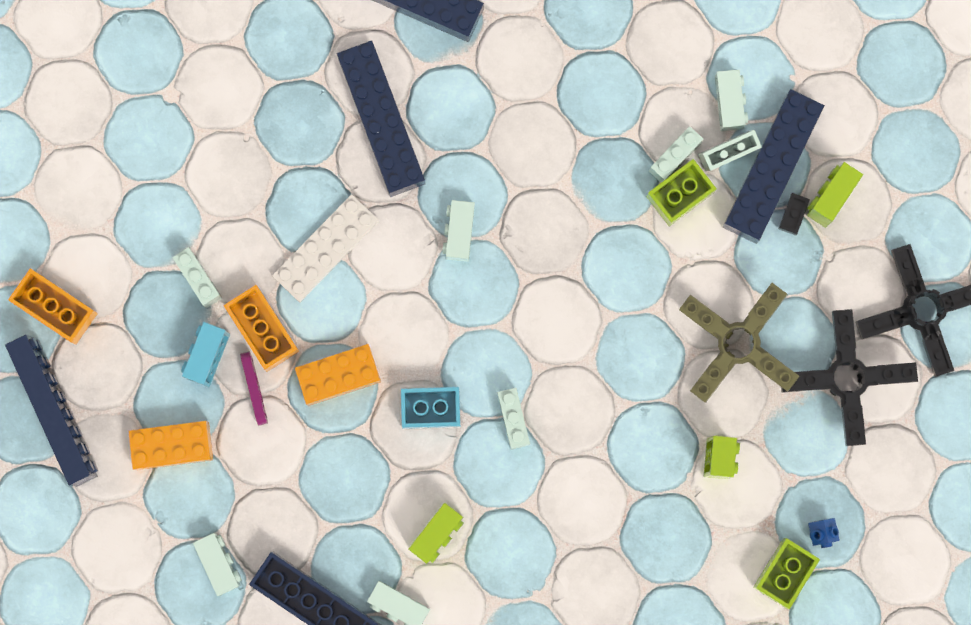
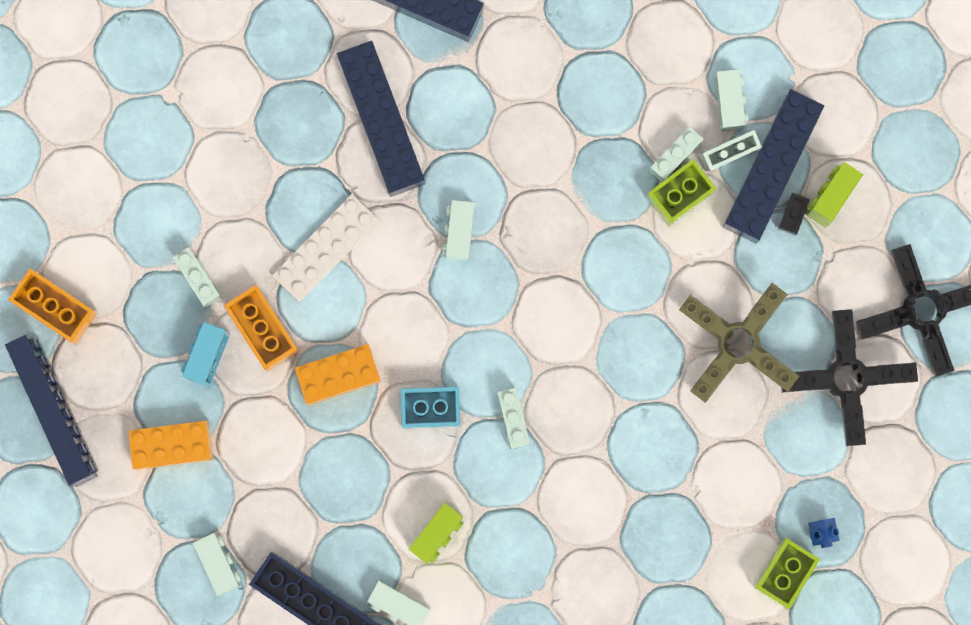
magenta beam [240,351,268,426] -> none
lime brick [703,436,740,479] -> none

